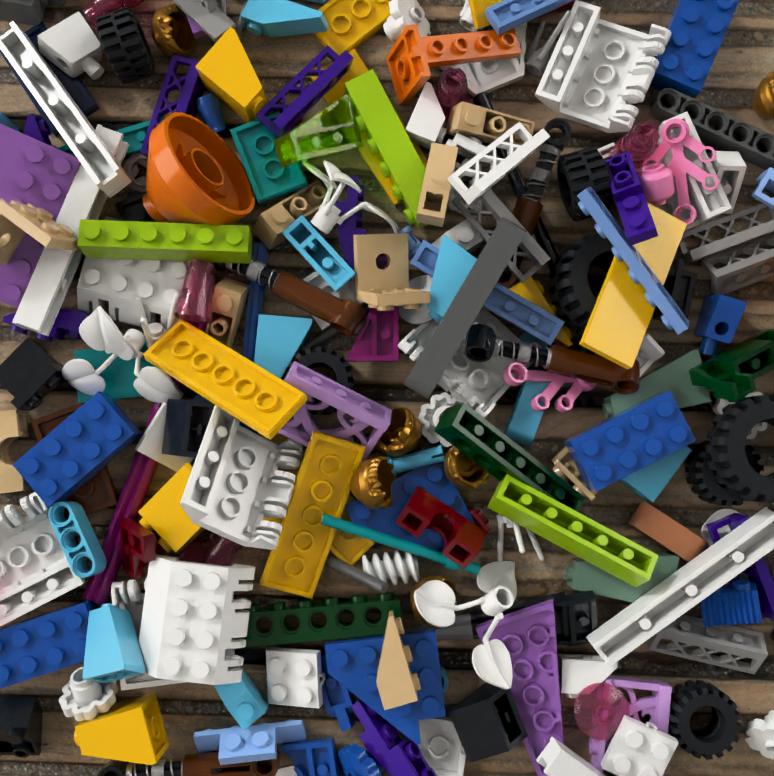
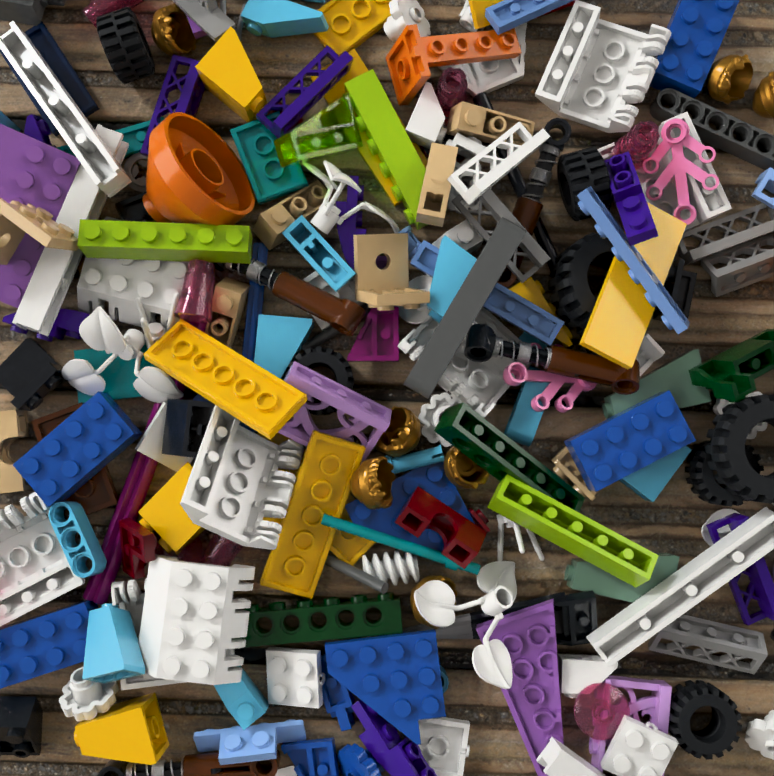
white torso [37,11,104,80] -> none
blue cone [195,93,227,135] -> none
tan slope [376,611,421,711] -> none
black slope [448,682,528,762] -> none
light grey plant [524,10,571,77] -> none
nougat beam [628,501,709,563] -> none
bright pink head [638,163,675,206] -> none
blue torso [694,294,747,357] -> none
blue brick [700,579,762,627] -> none
white slope [710,151,747,214] -> none
none -> pearl gold hair [705,54,753,105]

